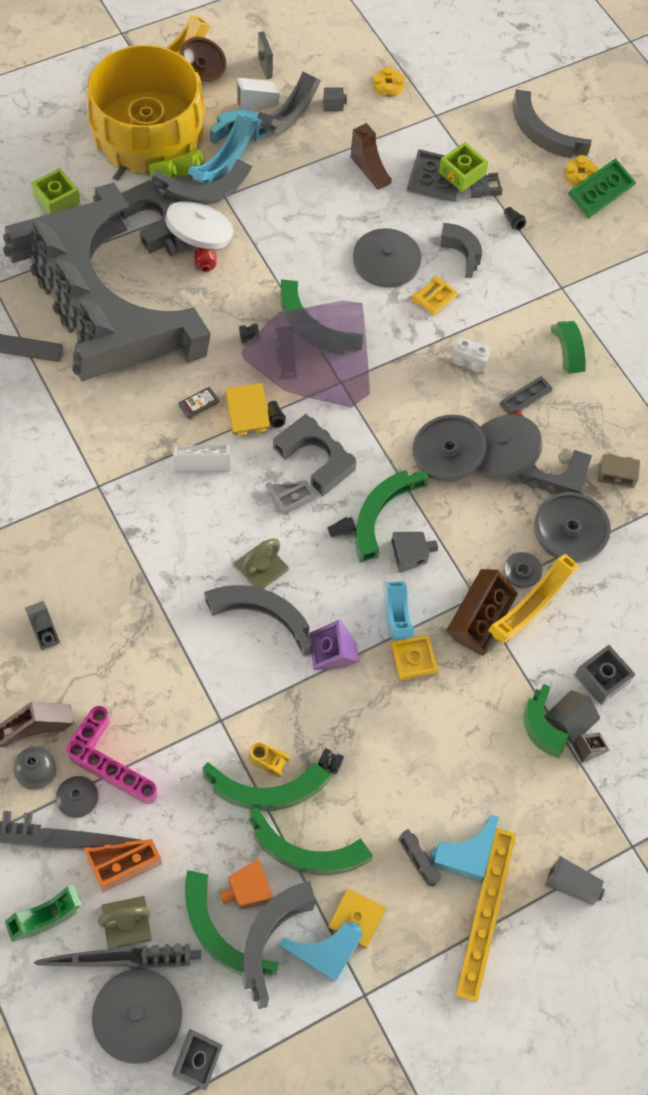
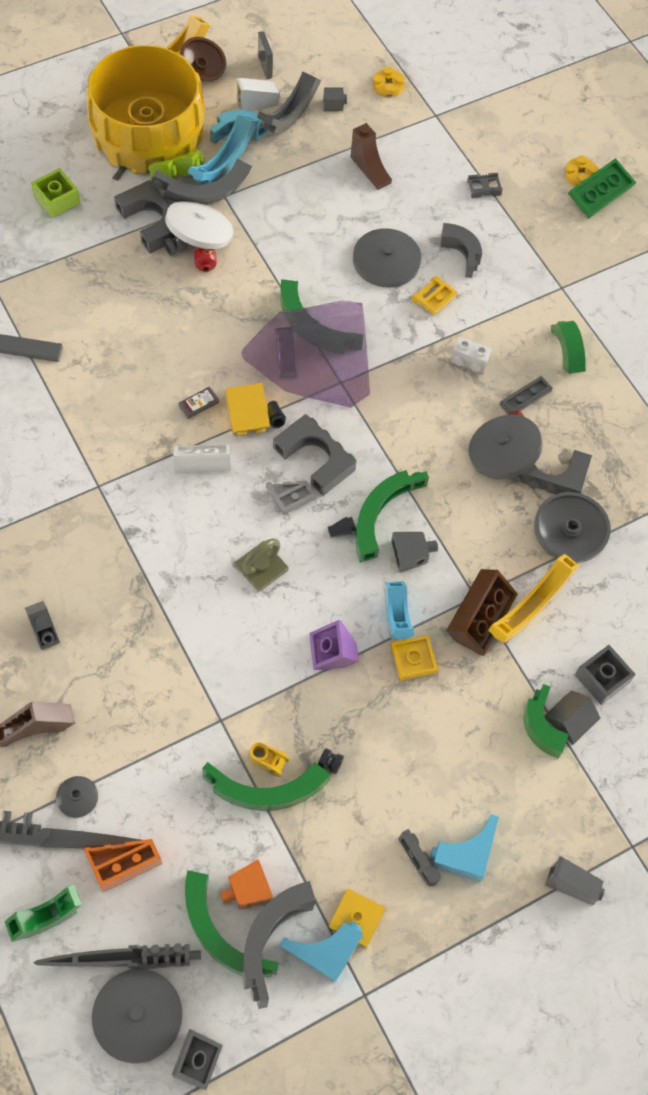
dark grey arch [3,183,211,382] -> none
dark grey cylinder [13,747,56,790] -> none
dark pink beam [66,706,158,804] -> none
olive tile [98,896,152,949] -> none
dark grey arch [204,585,313,657] -> none
black wheel [239,323,260,344] -> none
green arch [248,807,373,875] -> none
dark grey plate [407,149,459,202] -> none
dark grey dish [412,415,487,482] -> none
lime brick [439,142,488,192] -> none
yellow plate [455,828,516,1003] -> none
black cone [504,207,526,230] -> none
dark grey dish [504,552,543,588] -> none
dark grey arch [513,89,592,158] -> none
dark brown slope [572,732,609,763] -> none
dark tan brick [598,454,640,488] -> none

